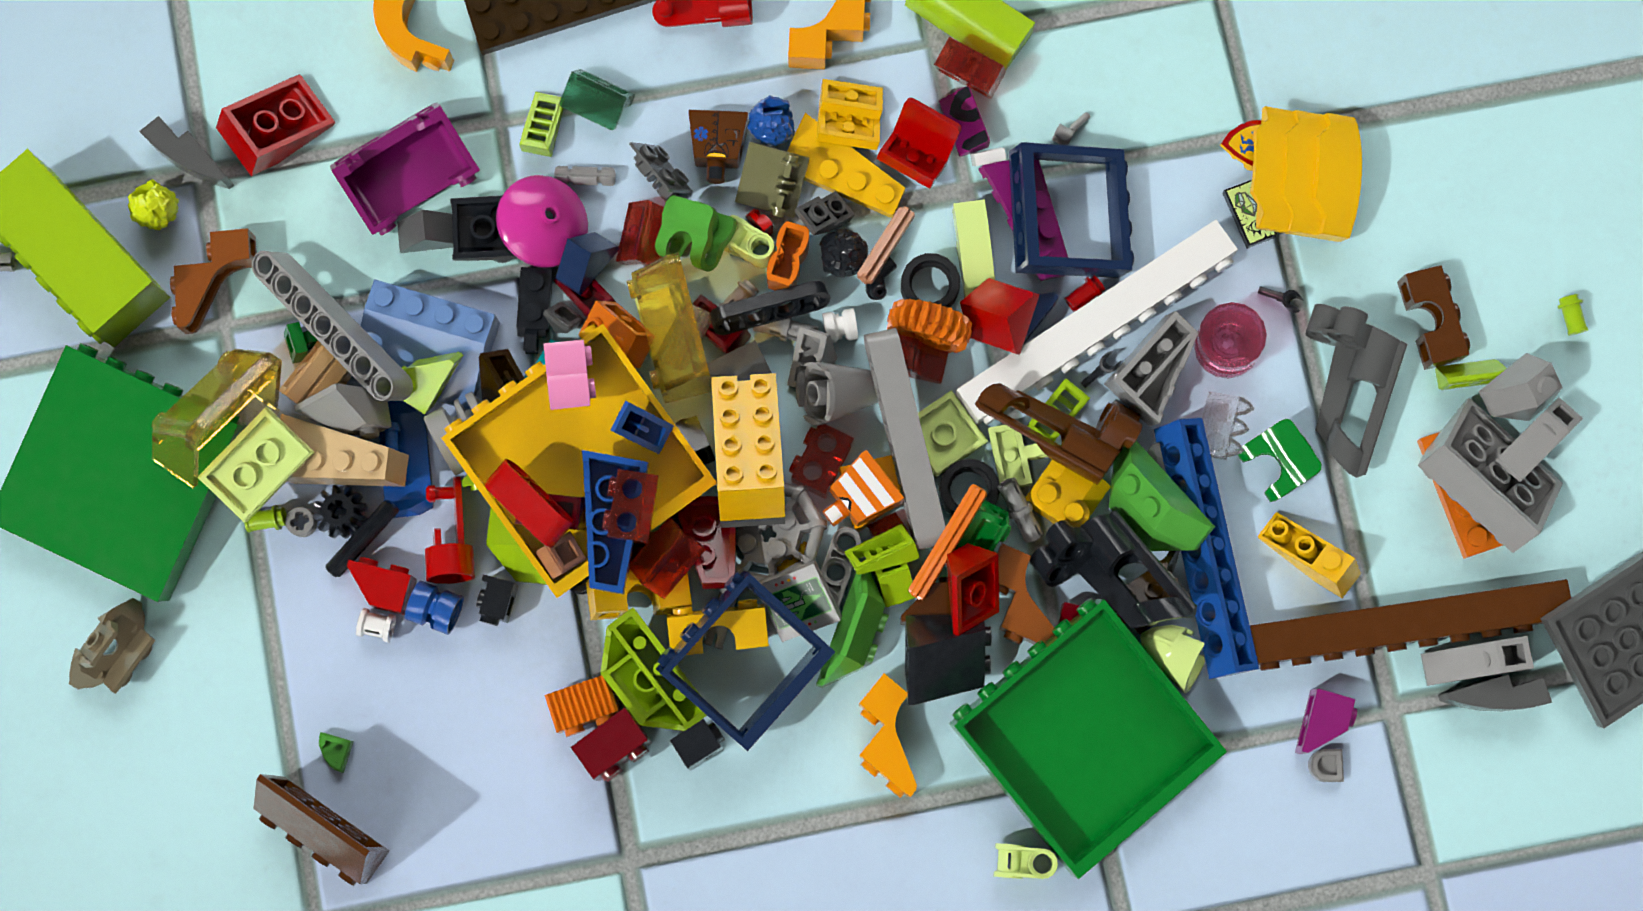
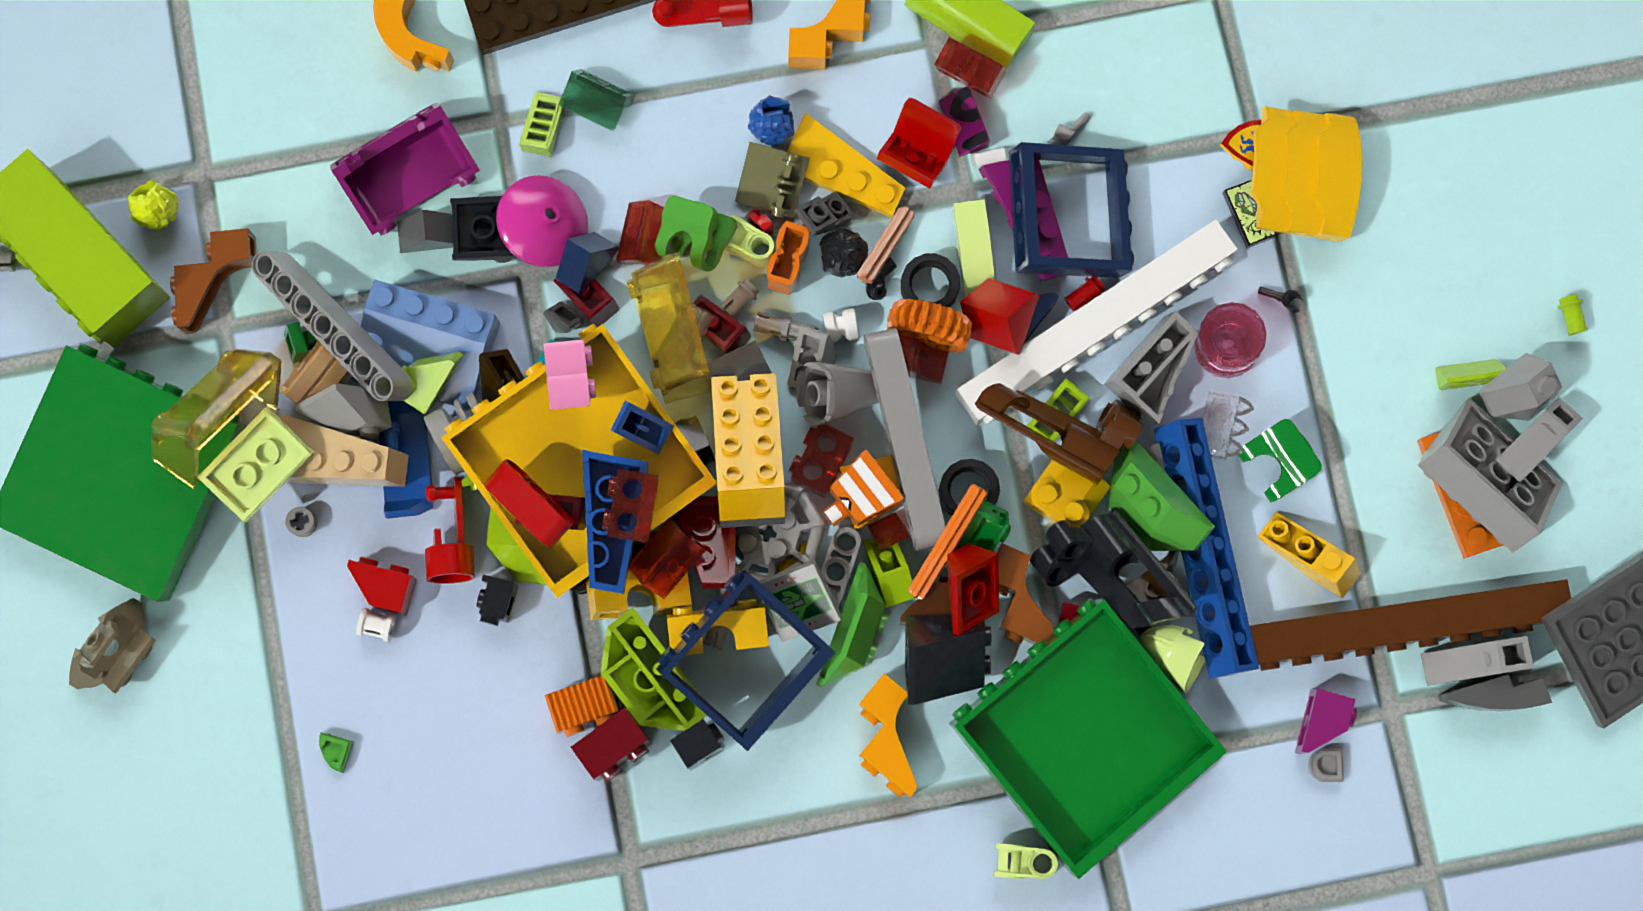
dark grey slope [139,116,234,189] -> none
red slope [216,74,335,176] -> none
lime pin [244,505,287,533] -> none
slope [253,774,390,886] -> none
black gear [313,485,369,539] -> none
black axle [325,500,399,577] -> none
blue wheel [405,580,464,635] -> none
black hinge [516,267,553,354] -> none
nougat slope [536,531,587,579] -> none
light grey axle [554,166,616,186] -> none
orange brick [579,301,657,368] -> none
dark grey hinge [629,142,693,203] -> none
reddish brown torso [689,109,749,184] -> none
black beam [709,281,831,335] -> none
yellow slope [817,79,883,150] -> none
lime slope [845,524,920,575] -> none
yellowish green tile [918,390,988,478] -> none
yellowish green plate [988,425,1048,487] -> none
light grey pin [997,478,1043,543] -> none
black hand [1080,351,1121,388] -> none
dark grey panel [1305,304,1407,478] -> none
reddish brown arch [1397,265,1470,370] -> none

